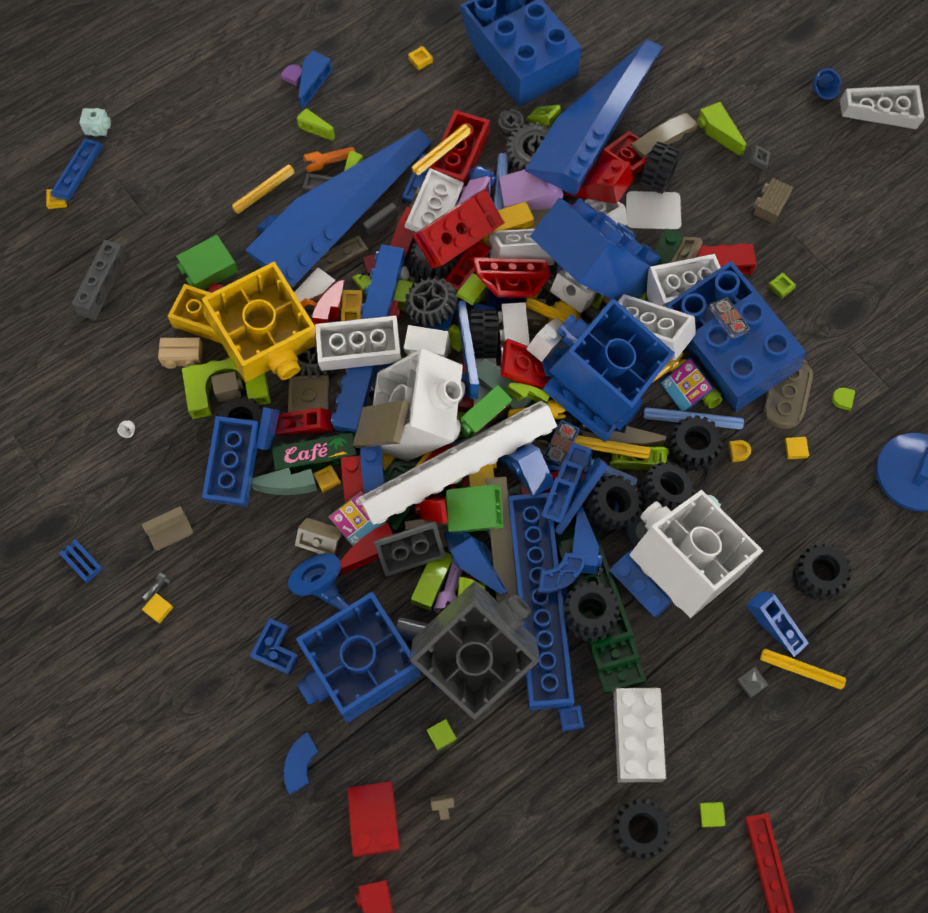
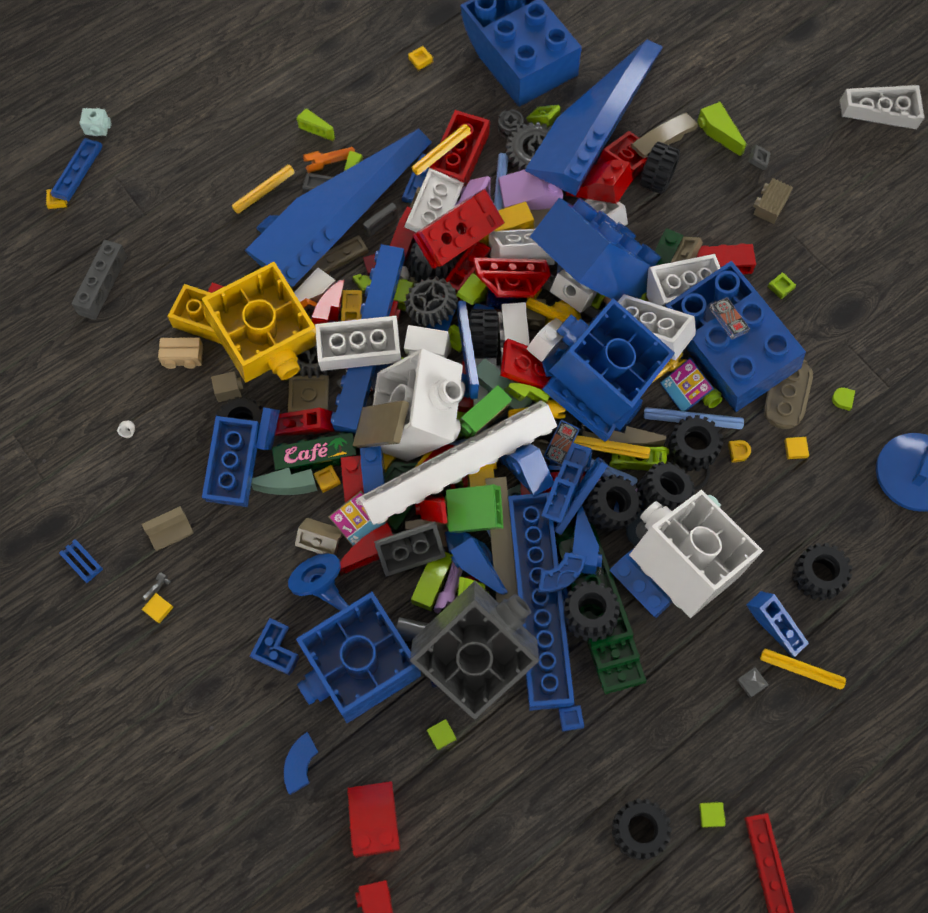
bright green brick [177,235,238,290] -> none
lime arch [182,357,271,419] -> none
medium lavender tile [281,65,302,86] -> none
blue slope [299,50,332,109] -> none
dark tan tile [430,794,455,820] -> none
blue head [468,165,497,188] -> none
white brick [614,688,666,782] -> none
white sticker [626,191,681,229] -> none
blue hair [813,68,841,100] -> none

